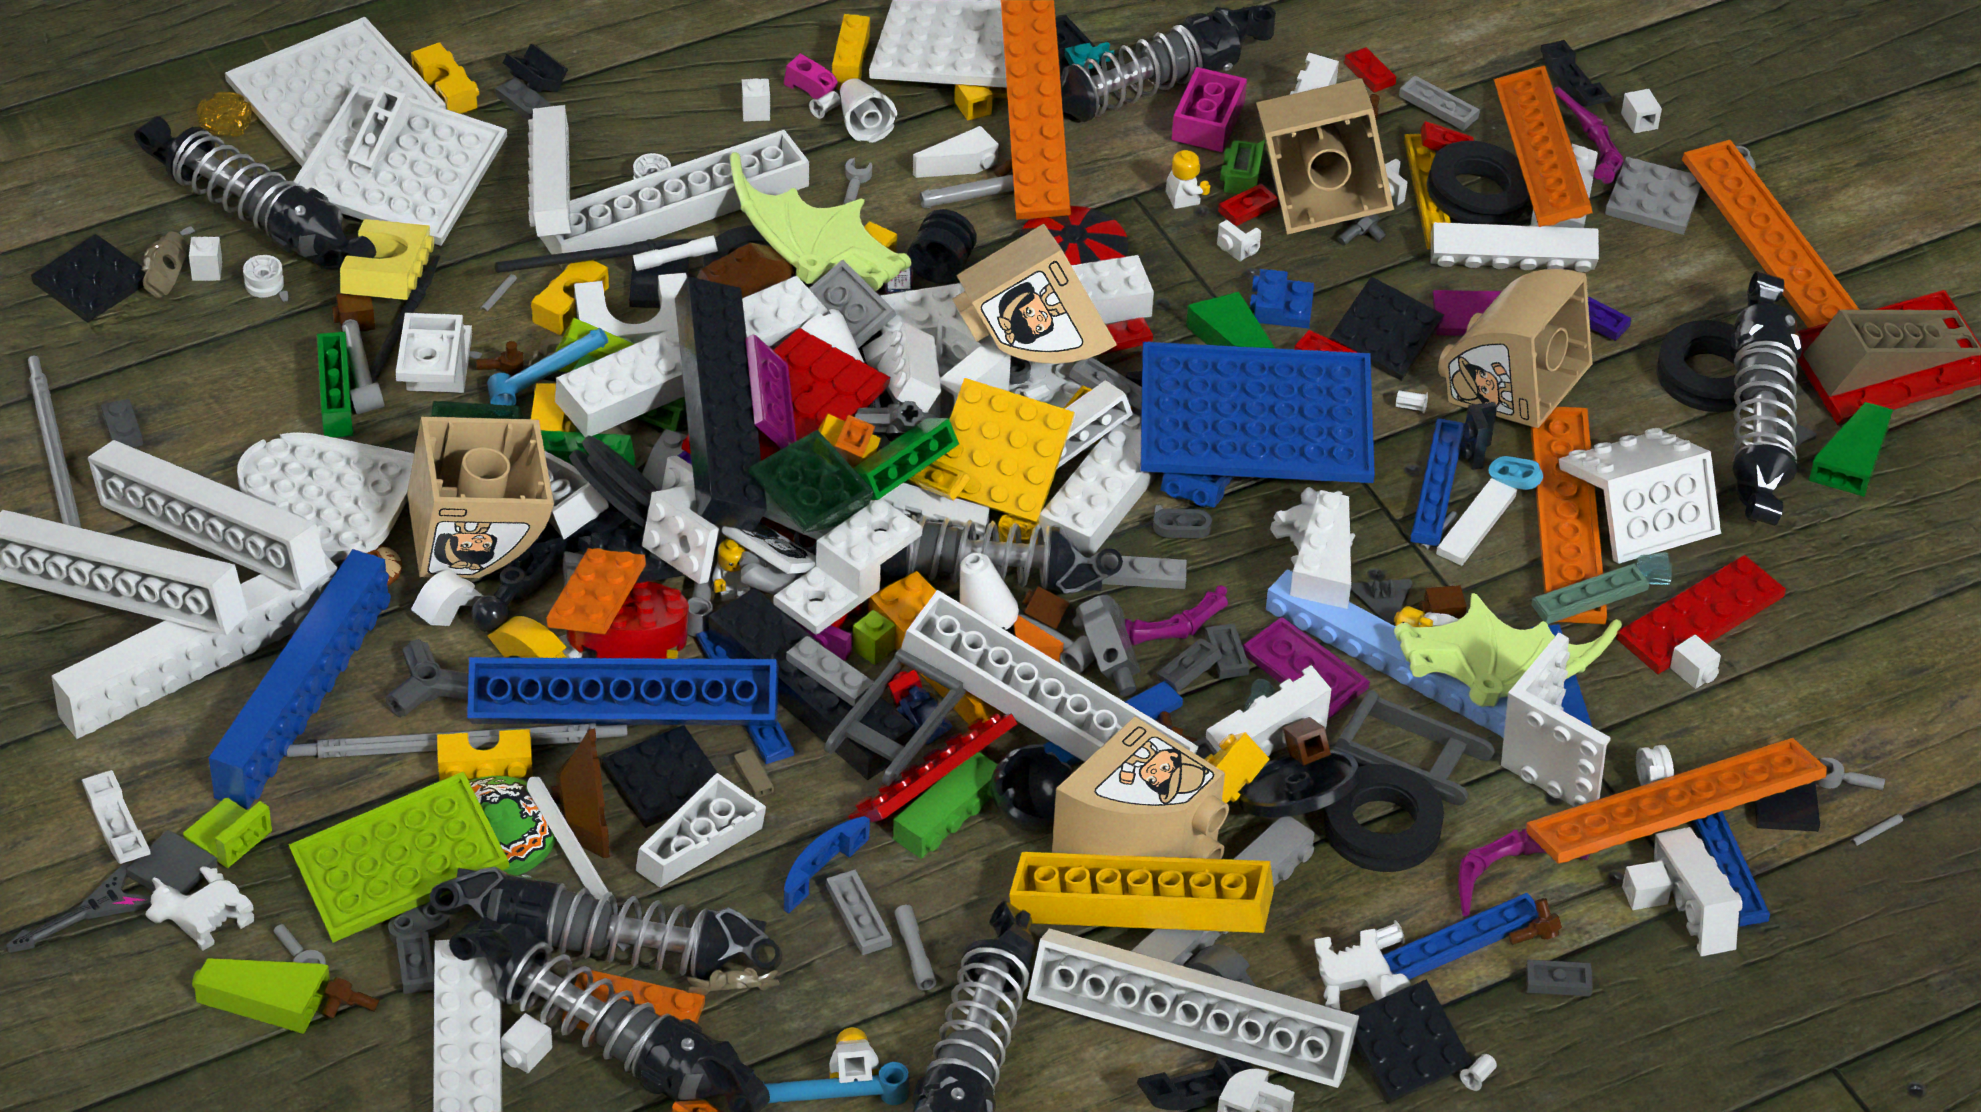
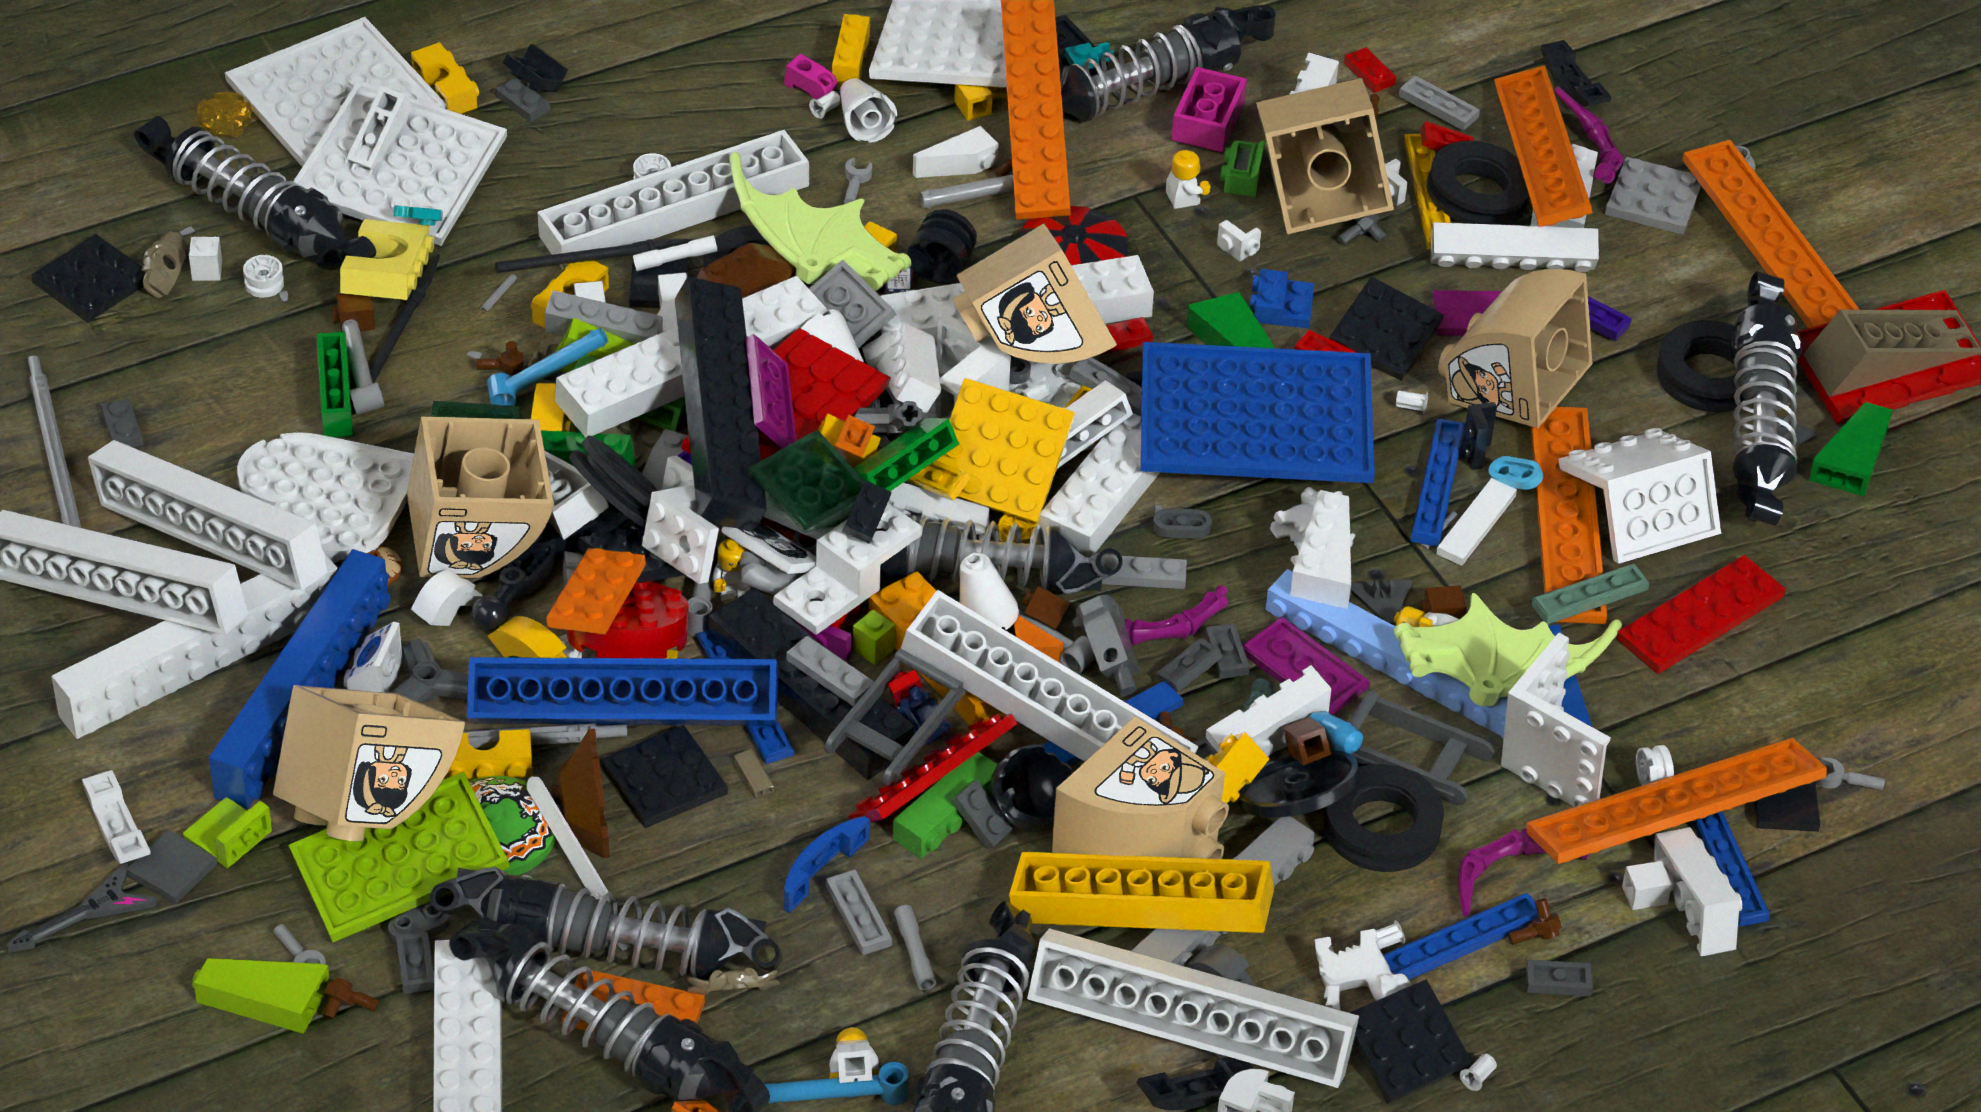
white animal [146,866,254,951] -> none
white bracket [396,313,472,393] -> none
white brick [501,1013,552,1073] -> none
white brick [528,105,571,237] -> none
white wedge [636,773,766,888] -> none
white brick [742,78,770,121] -> none
blue plate [1160,473,1234,507] -> none
red plate [1218,183,1278,226] -> none
white brick [1621,89,1662,133] -> none
clear light blue piece [1636,552,1673,585] -> none
white brick [1670,634,1721,689] -> none
light grey piece [1851,814,1903,846] -> none
none -> tan brick [273,685,465,841]
none -> white slope [344,622,403,693]
none -> teal plate [393,205,443,226]
none -> light grey brick [545,290,663,344]
none -> black plate [842,480,892,544]
none -> dark grey plate [951,780,1013,849]
none -> dark azure piece [1310,711,1363,754]

